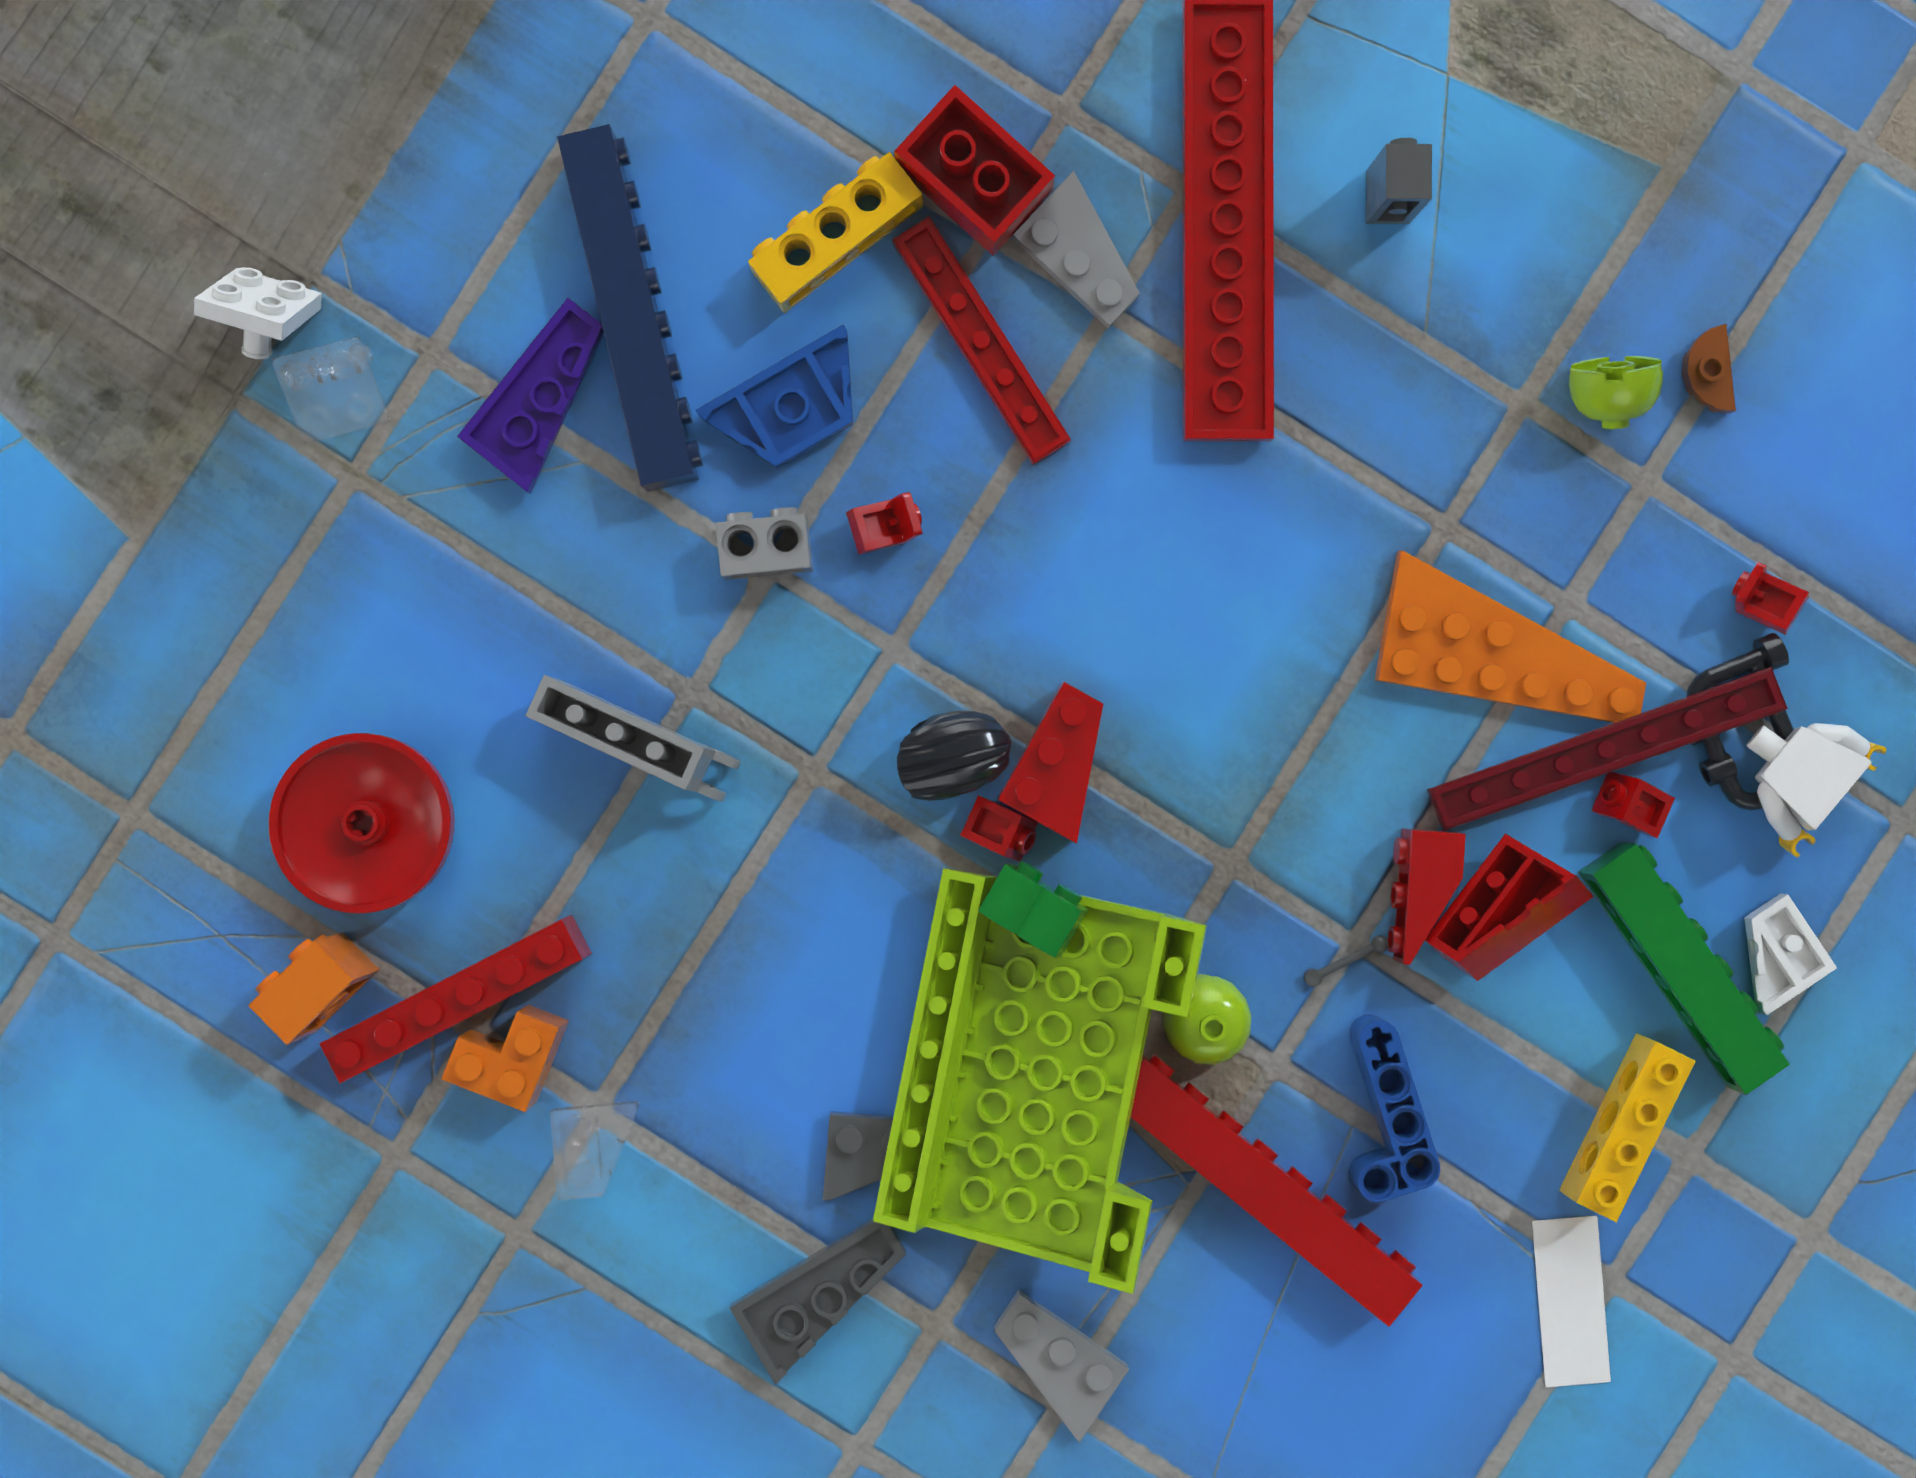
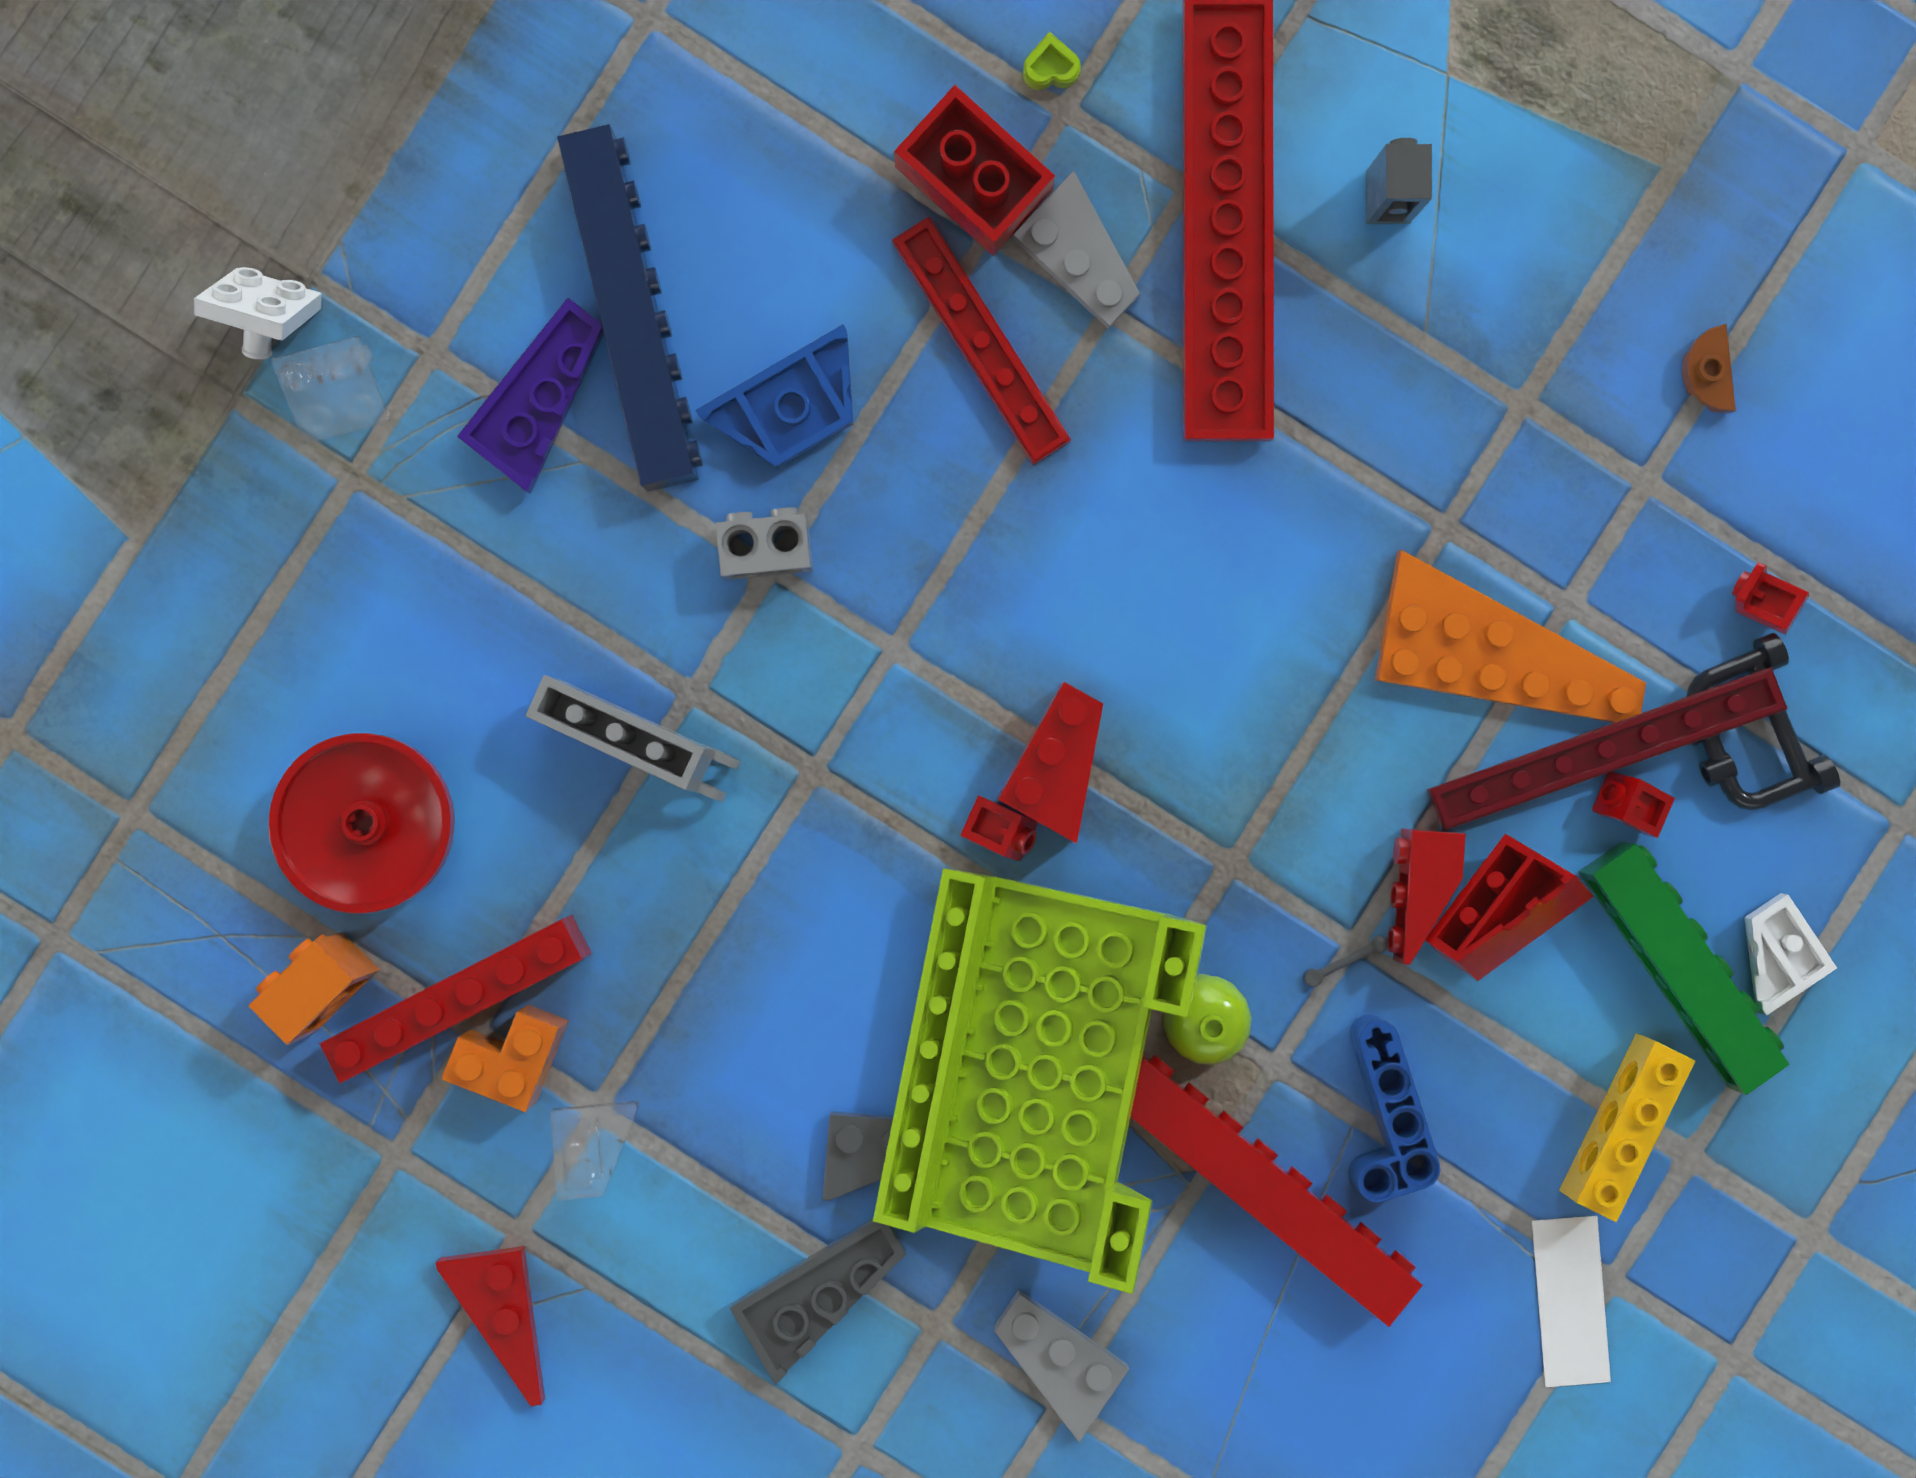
yellow brick [748,152,923,314] -> none
red bracket [846,492,922,555] -> none
black hair [897,711,1012,801] -> none
green brick [978,861,1088,958] -> none
lime cylinder [1569,356,1663,429] -> none
white torso [1746,723,1887,857] -> none
none -> red wing [436,1246,545,1406]
none -> lime tile [1023,31,1081,90]

